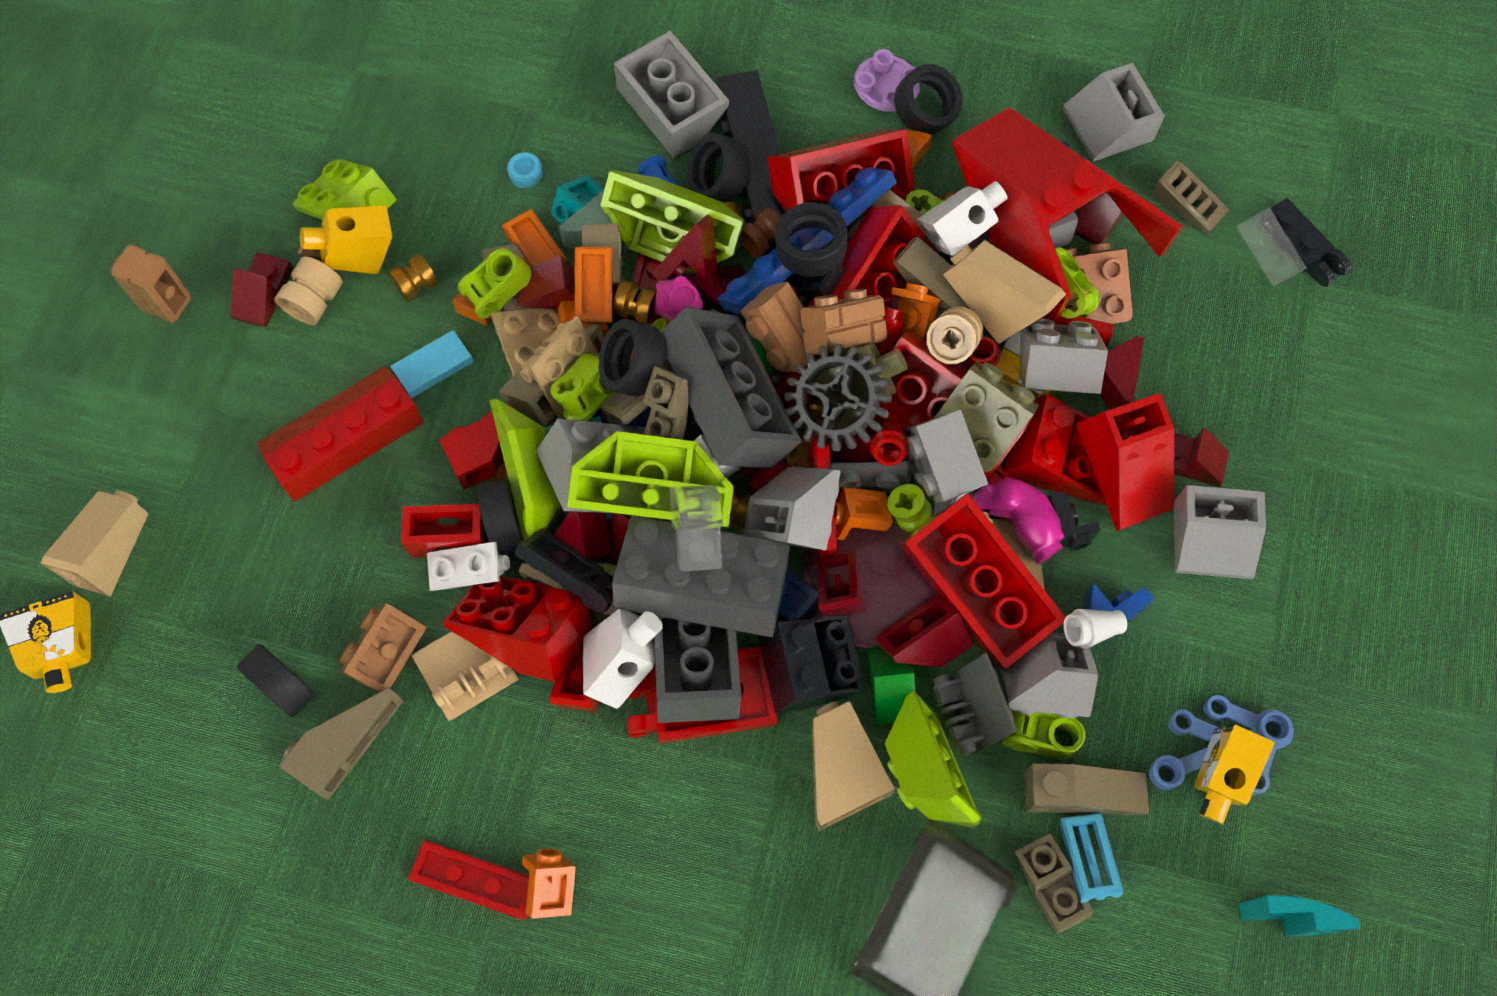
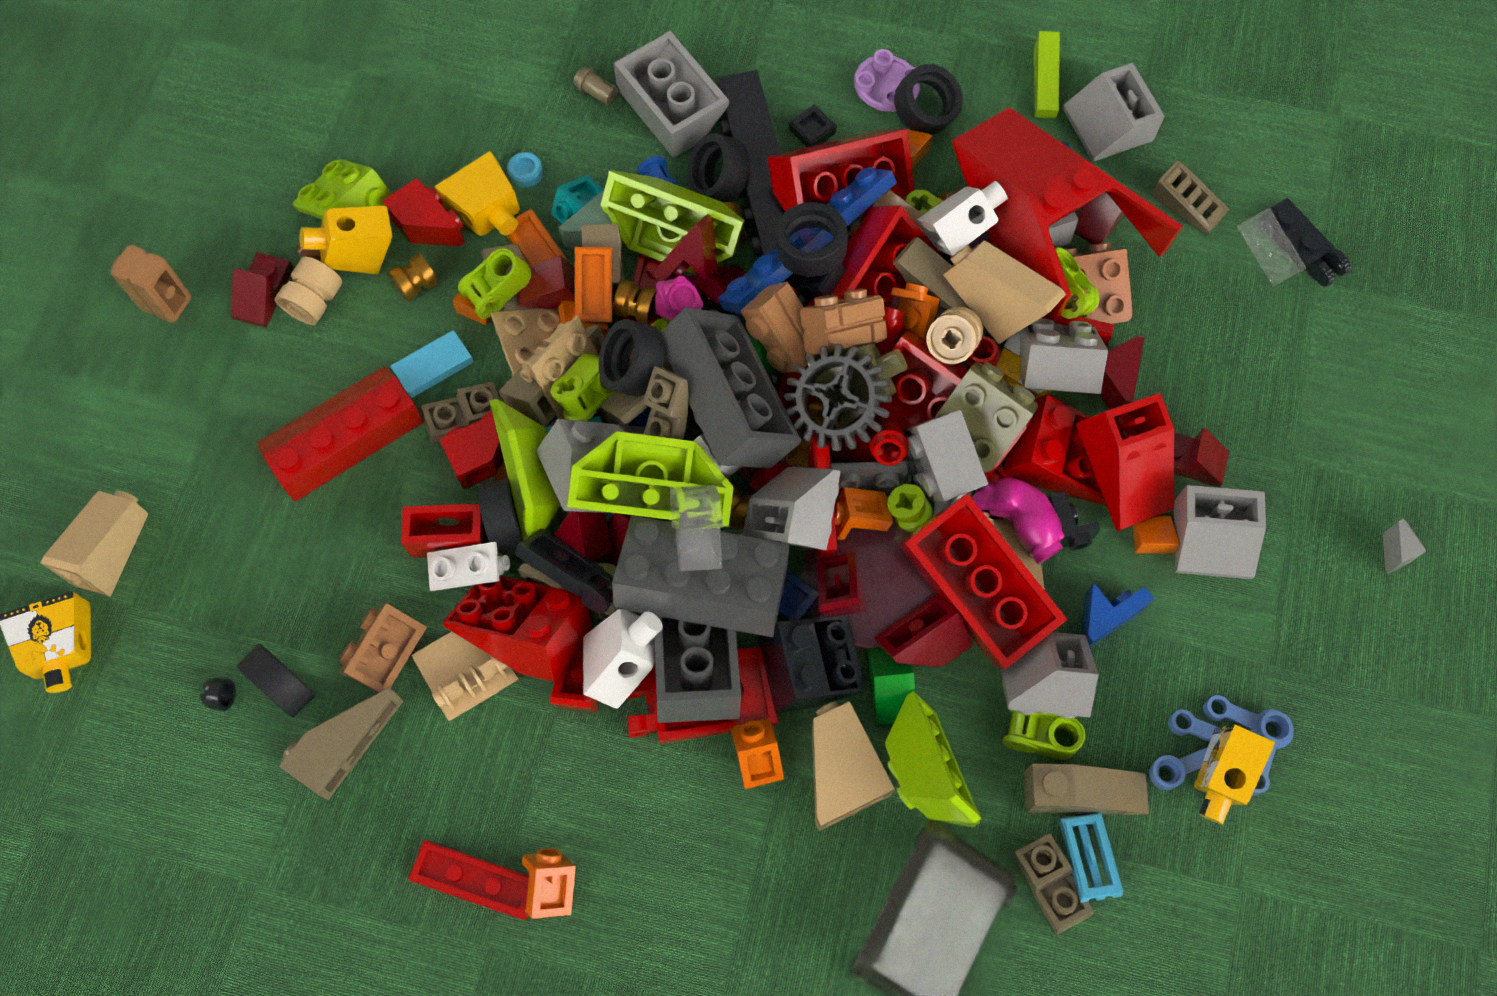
reddish brown wheel [739,207,780,258] -> none
dark grey hinge [932,653,1017,756] -> none
white cone [1064,609,1127,649] -> none
teal slope [1239,895,1360,936] -> none
none -> black hinge [199,678,236,711]
none -> red slope [382,178,465,247]
none -> dark tan slope [420,381,500,444]
none -> yellow torso [435,151,520,236]
none -> dark tan pin [573,67,619,106]
none -> orange bracket [730,718,784,790]
none -> black tile [789,104,837,147]
none -> lime piece [1034,31,1060,119]
none -> orange slope [1132,516,1179,554]
none -> light grey slope [1383,519,1426,574]

